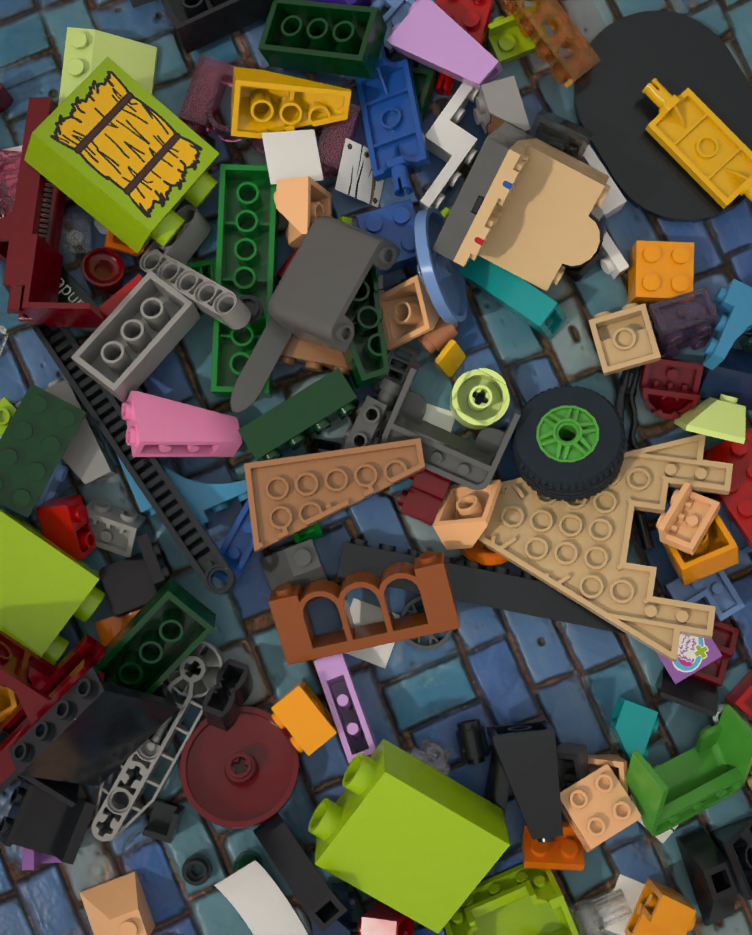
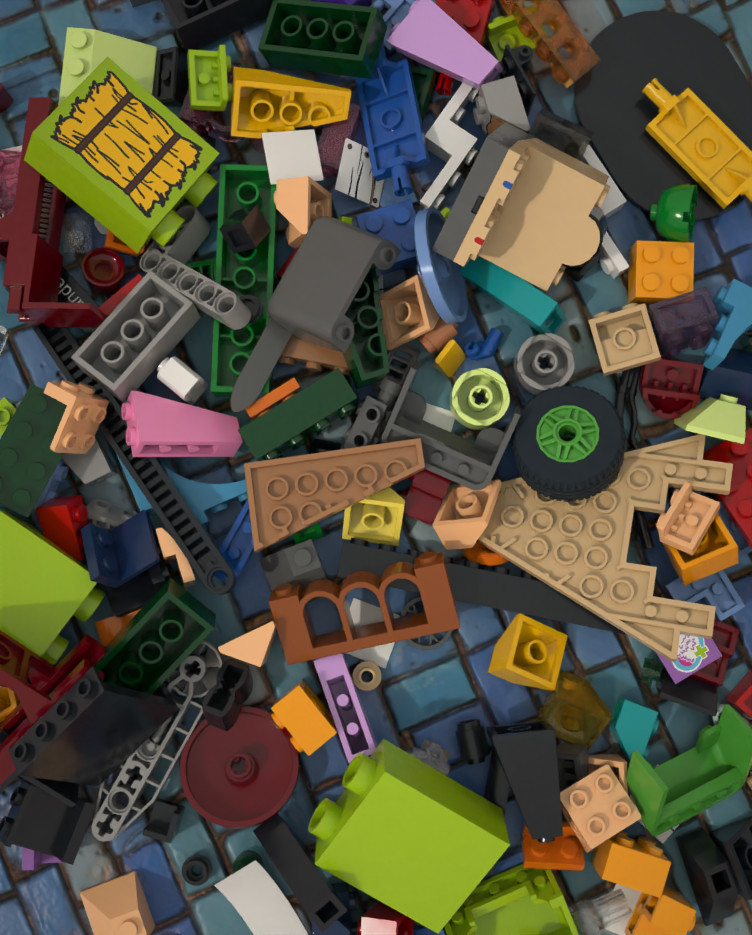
none -> light nougat bracket [43,380,109,454]
none -> dark blue bracket [81,510,160,588]
none -> black slope [154,46,189,107]
none -> light nougat slope [156,527,195,588]
none -> white brick [157,356,208,405]
none -> lime bracket [187,44,233,111]
none -> light nougat slope [218,620,277,667]
none -> black panel [220,204,270,254]
none -> orange plate [245,378,302,420]
none -> light yellow slope [342,487,405,546]
none -> tan plate [352,661,382,691]
none -> blue arm [465,328,504,361]
none -> yellow slope [488,613,568,691]
none -> black hinge [499,44,536,117]
none -> light grey brick [513,333,575,395]
none -> clear yellow slope [536,670,612,752]
none -> light orange brick [590,831,671,898]
none -> clear green plate [640,657,662,686]
none -> green cylinder [650,184,698,242]

